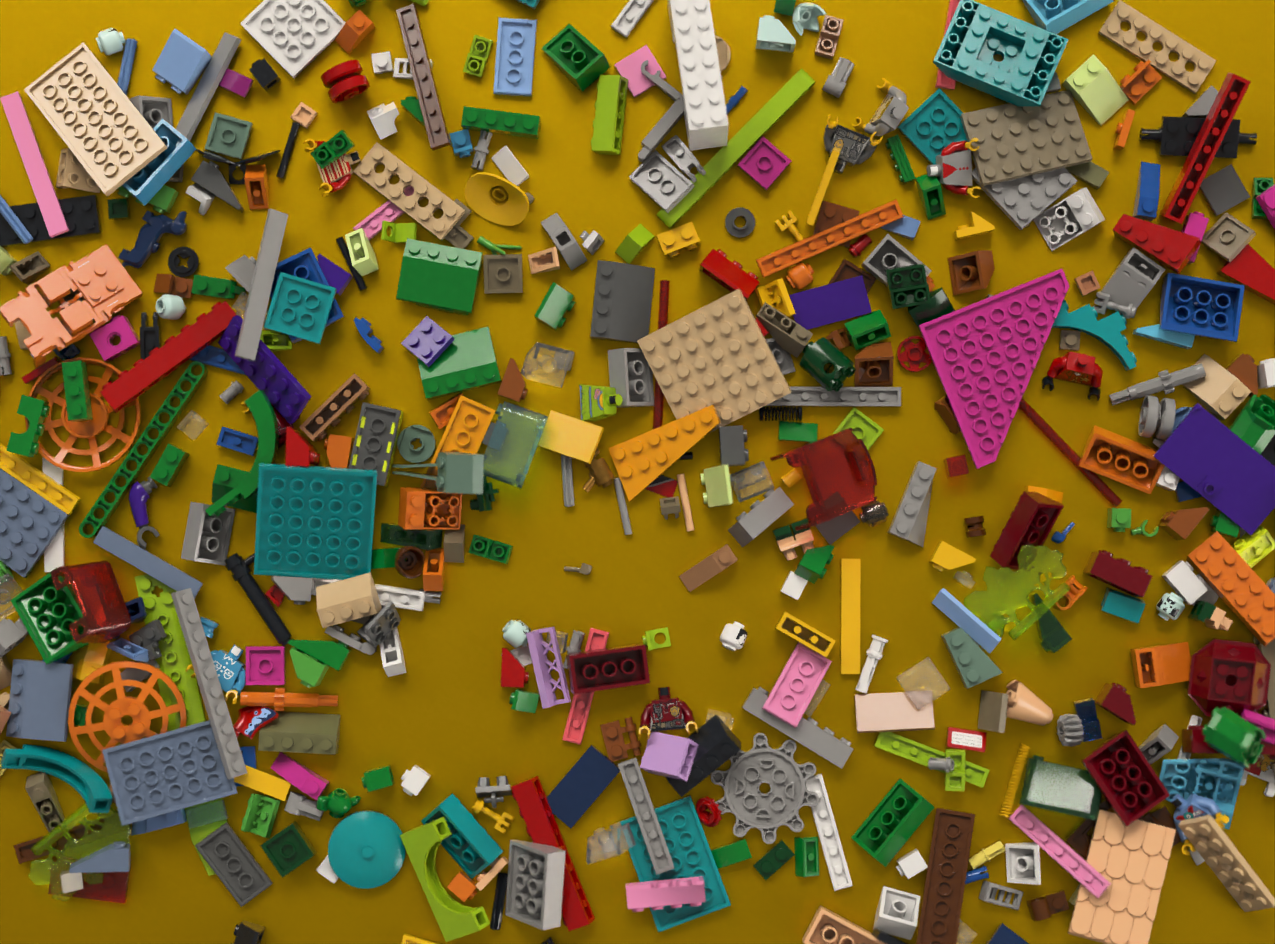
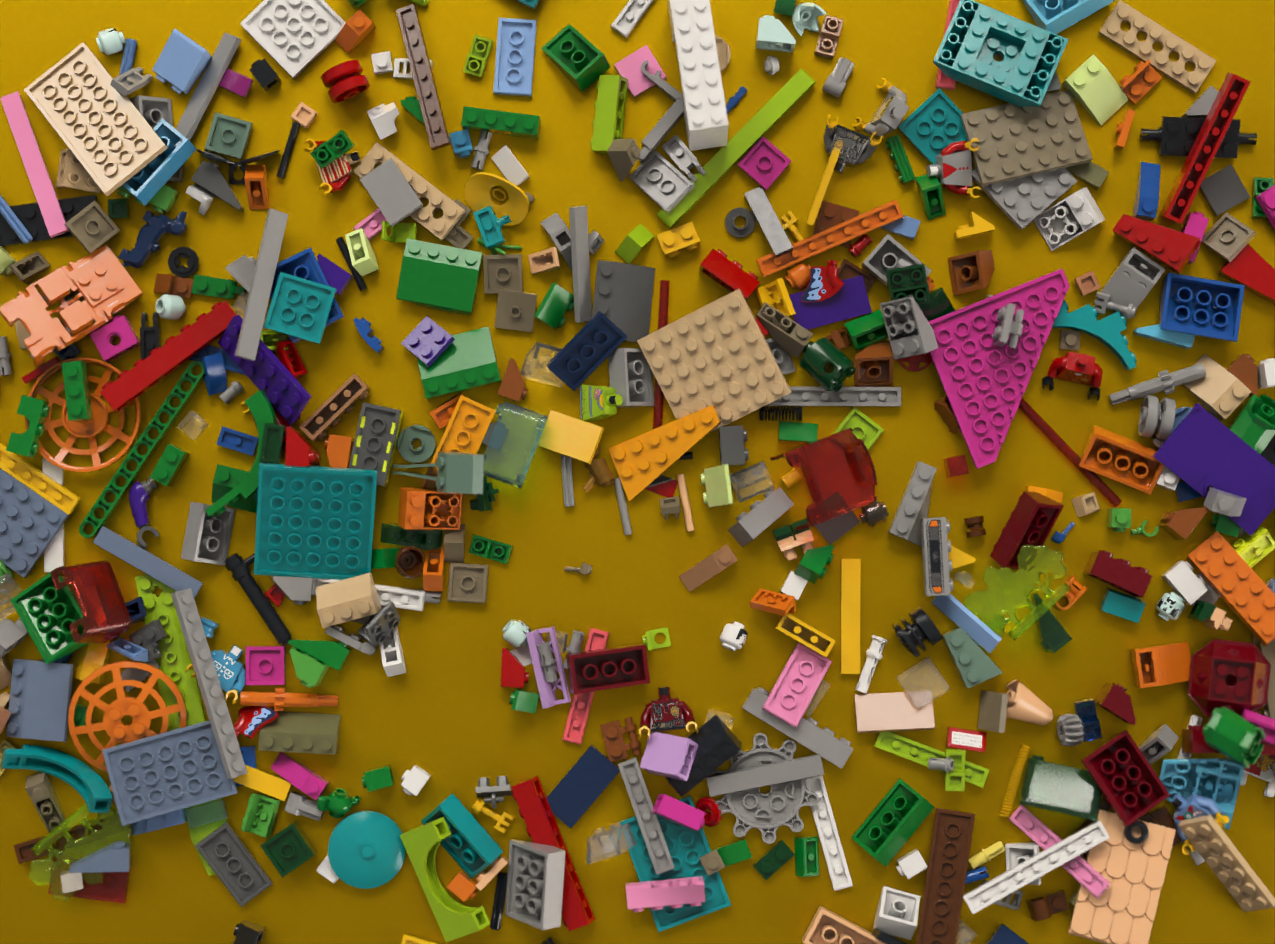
none -> dark tan plate [64,201,120,254]
none -> light grey hinge [110,67,153,96]
none -> blue slope [201,352,227,396]
none -> dark green tile [259,423,285,464]
none -> red slope [275,339,307,380]
none -> light grey tile [360,158,423,227]
none -> dark tan plate [447,563,489,603]
none -> teal plate [473,206,512,249]
none -> dark tan plate [494,289,537,332]
none -> light grey pin [537,642,559,683]
none -> dark blue tile [546,311,627,391]
none -> light grey tile [569,205,592,323]
none -> dark tan slope [607,139,641,181]
none -> dark pink brick [652,794,705,831]
none -> dark tan plate [699,849,725,876]
none -> light grey tile [706,754,824,797]
none -> tile [744,186,793,258]
none -> orange bracket [750,588,796,616]
none -> white plate [764,56,779,75]
none -> arm [801,260,844,303]
none -> light grey slope [880,296,938,360]
none -> black wheel [892,606,943,658]
none -> brick [921,517,953,596]
none -> white plate [963,820,1110,914]
none -> light grey plate [992,303,1024,349]
none -> tan slope [1072,492,1100,517]
none -> black piece [1124,820,1149,844]
none -> light grey slope [1204,487,1246,517]

